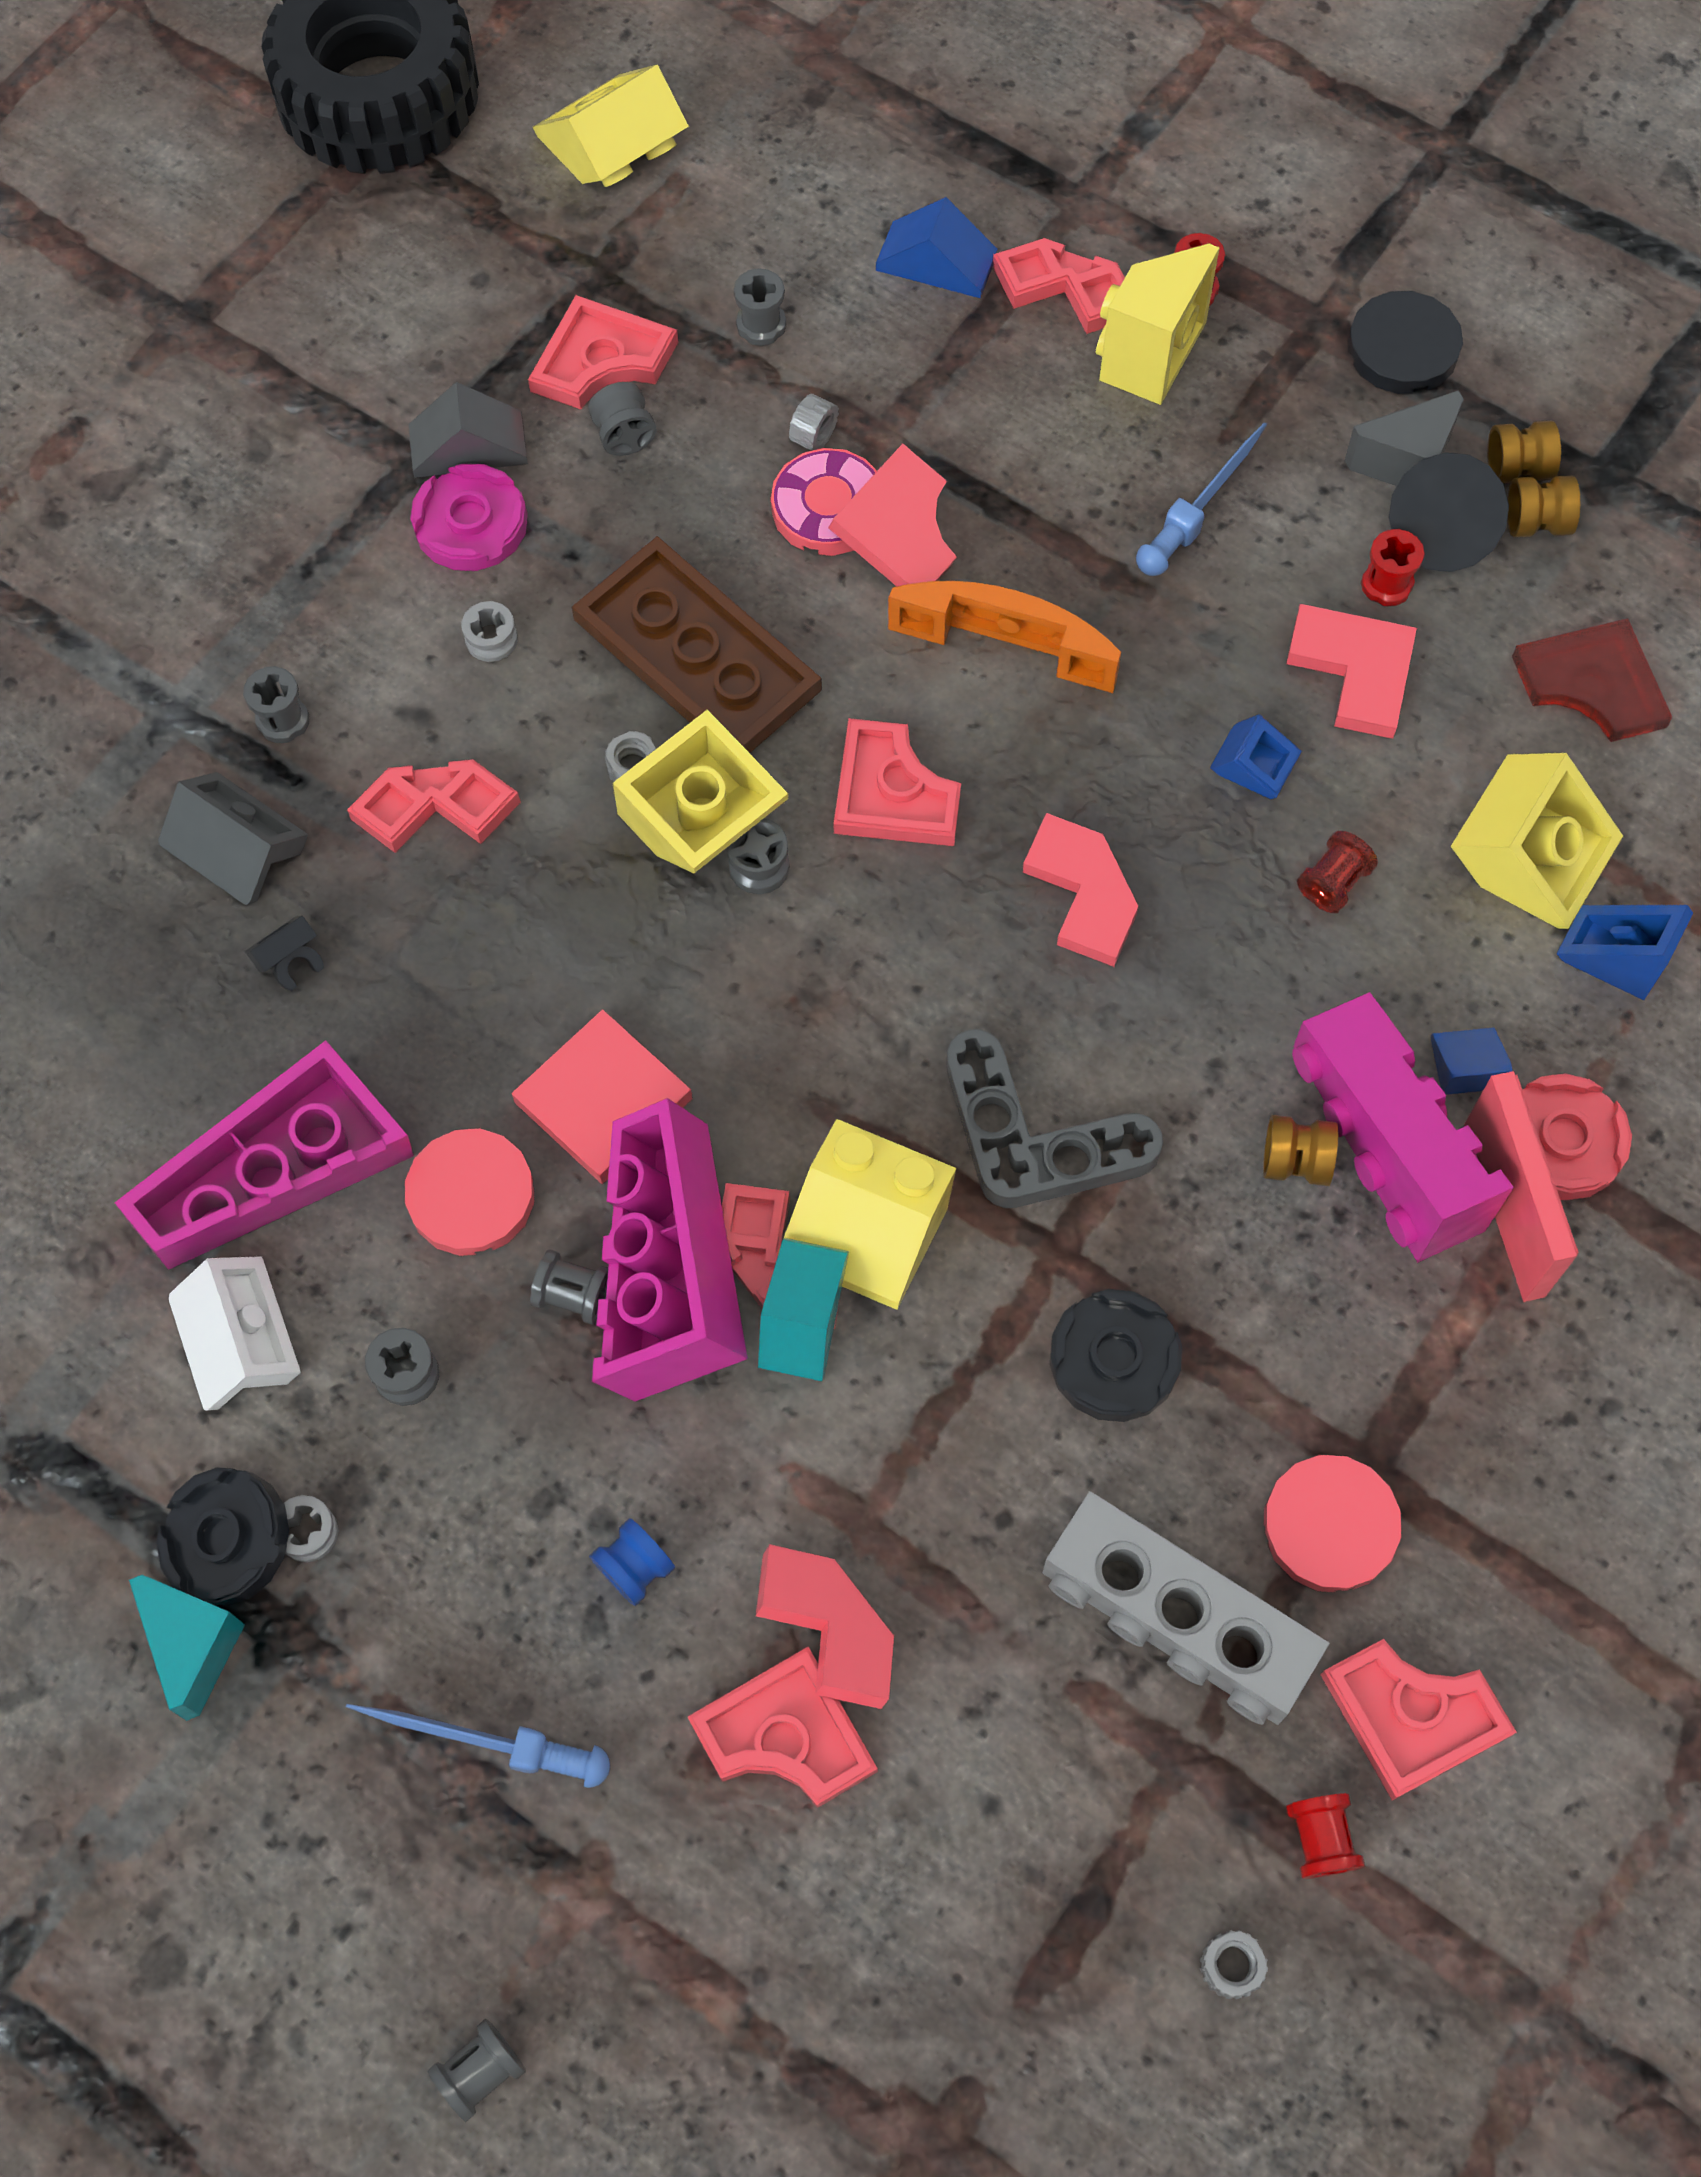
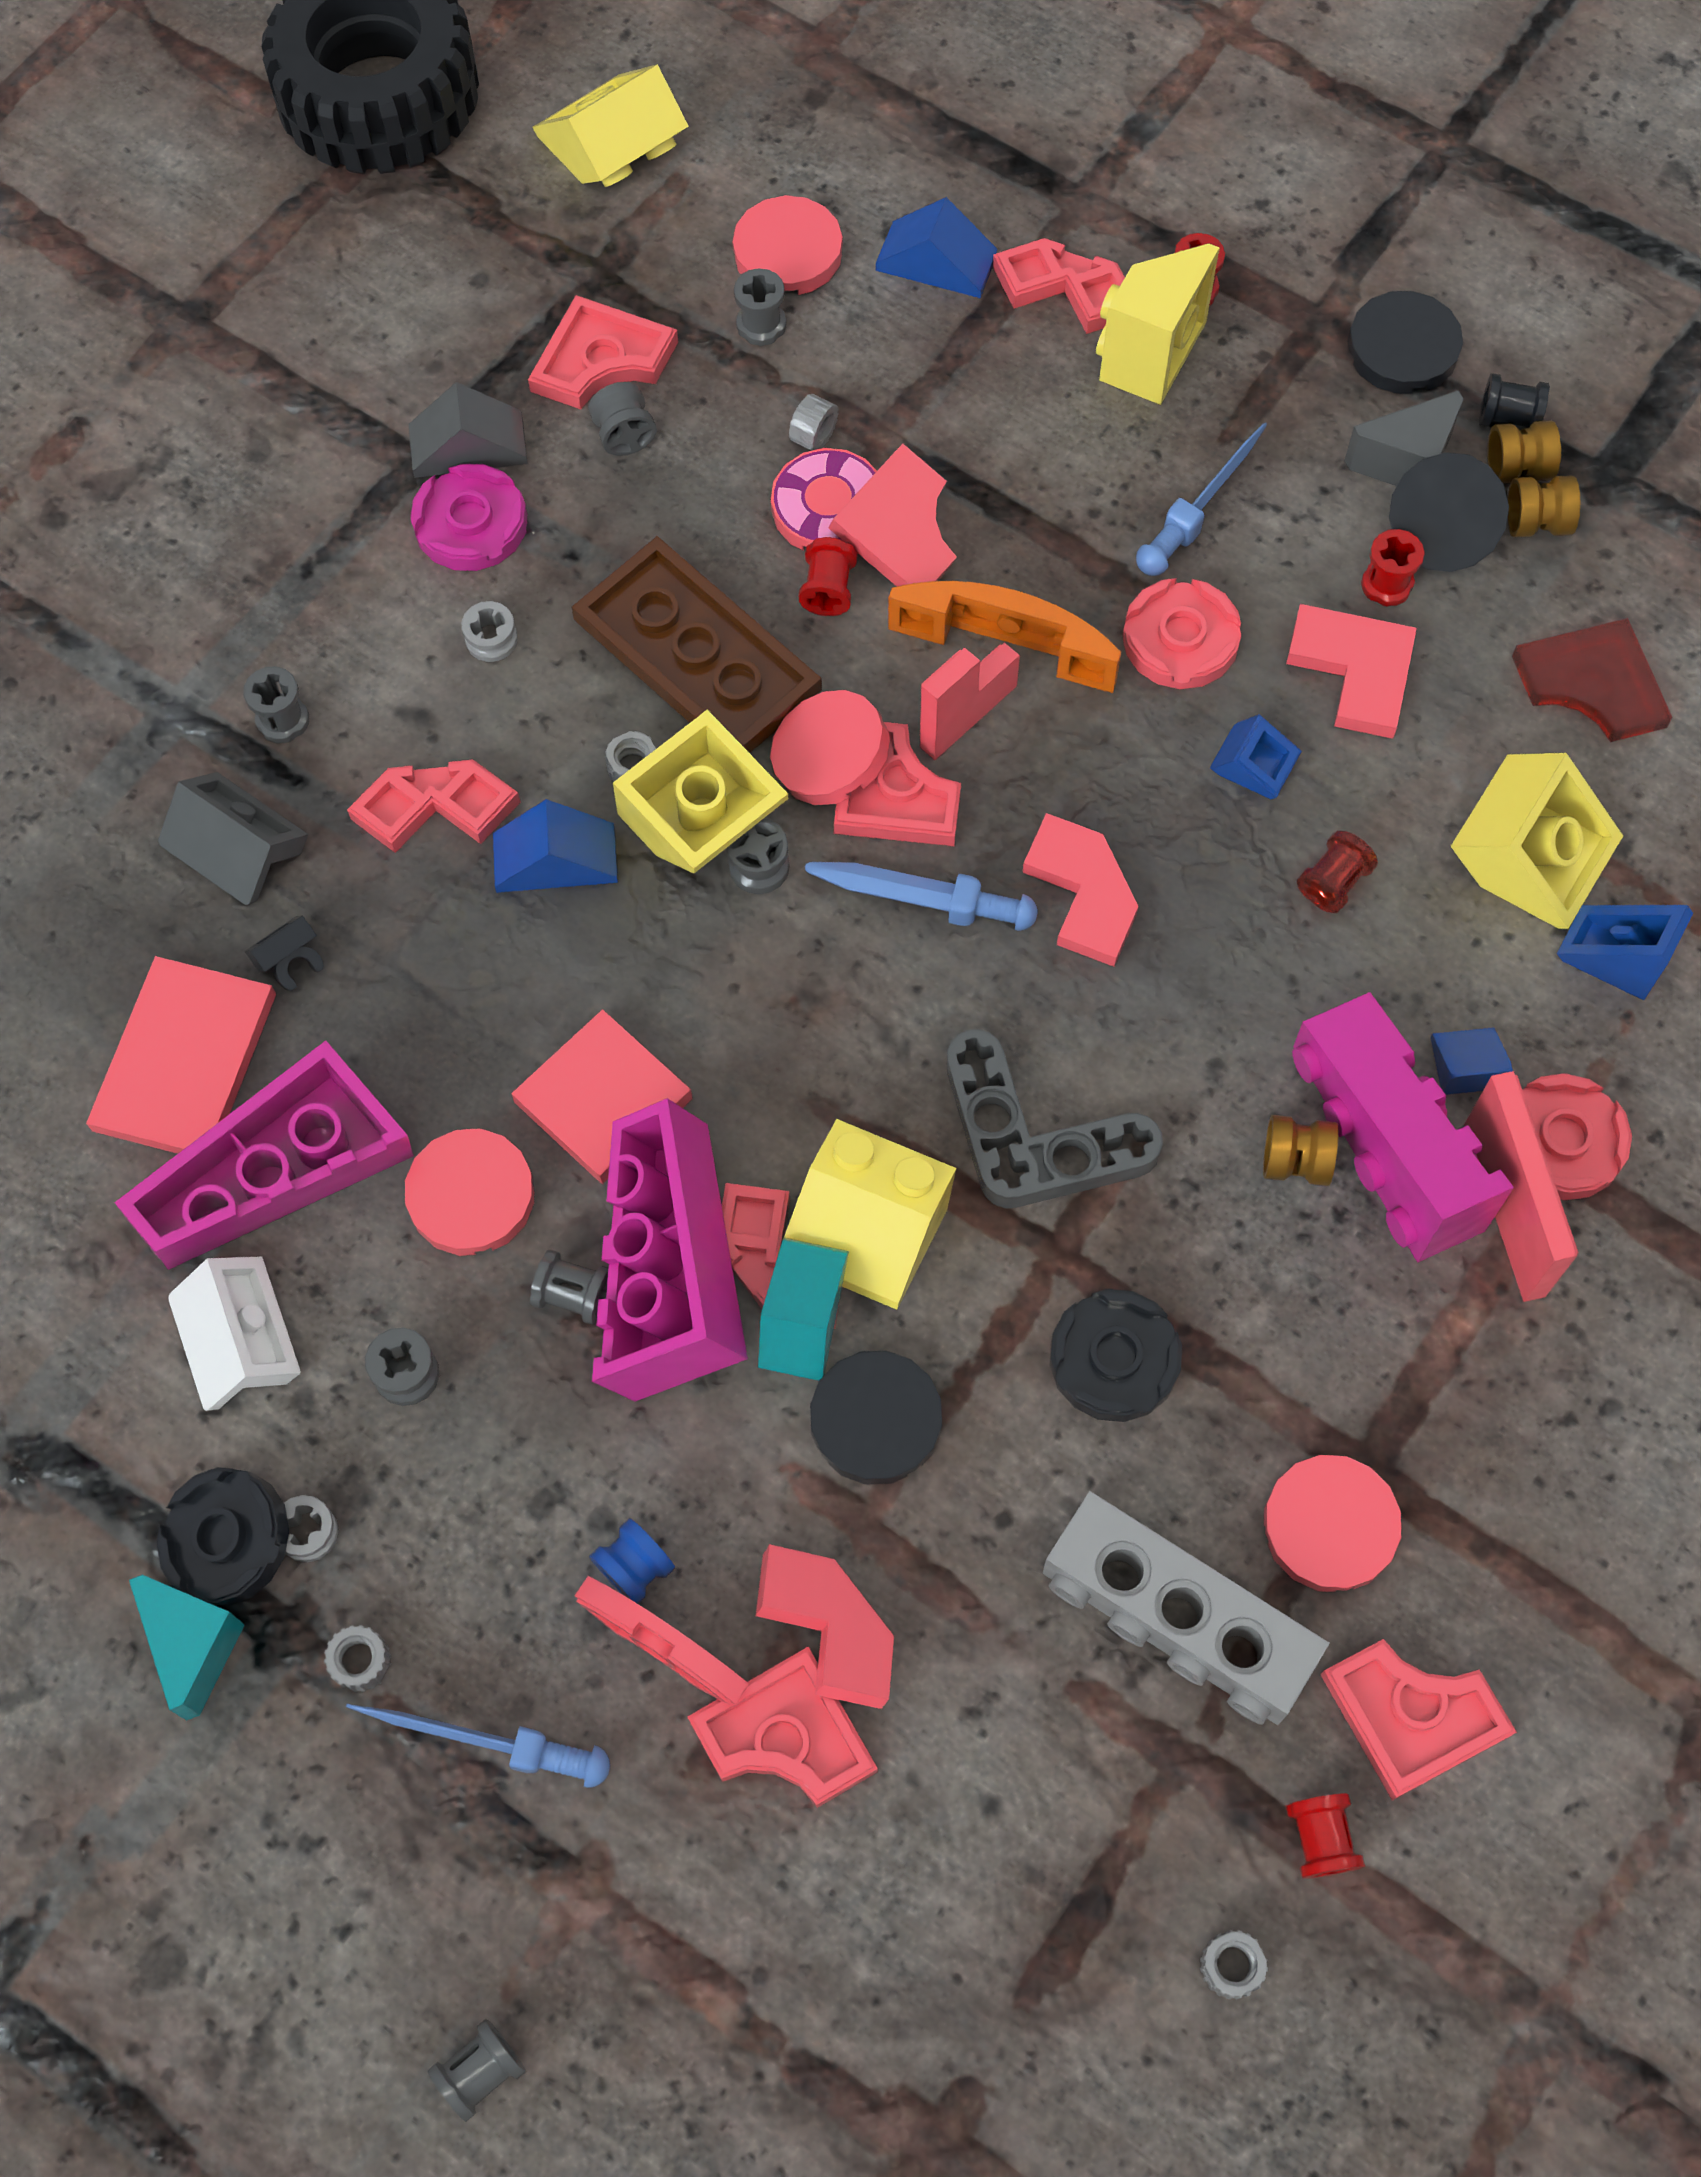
none -> coral tile [86,956,276,1154]
none -> light grey axle [324,1625,391,1692]
none -> blue slope [493,799,618,893]
none -> coral tile [574,1576,749,1705]
none -> coral tile [732,195,843,295]
none -> coral tile [770,690,890,805]
none -> red bush [798,537,857,616]
none -> medium blue sword [805,862,1038,931]
none -> black tile [810,1351,942,1485]
none -> coral tile [920,642,1020,760]
none -> coral tile [1122,578,1241,689]
none -> black bush [1479,373,1550,428]

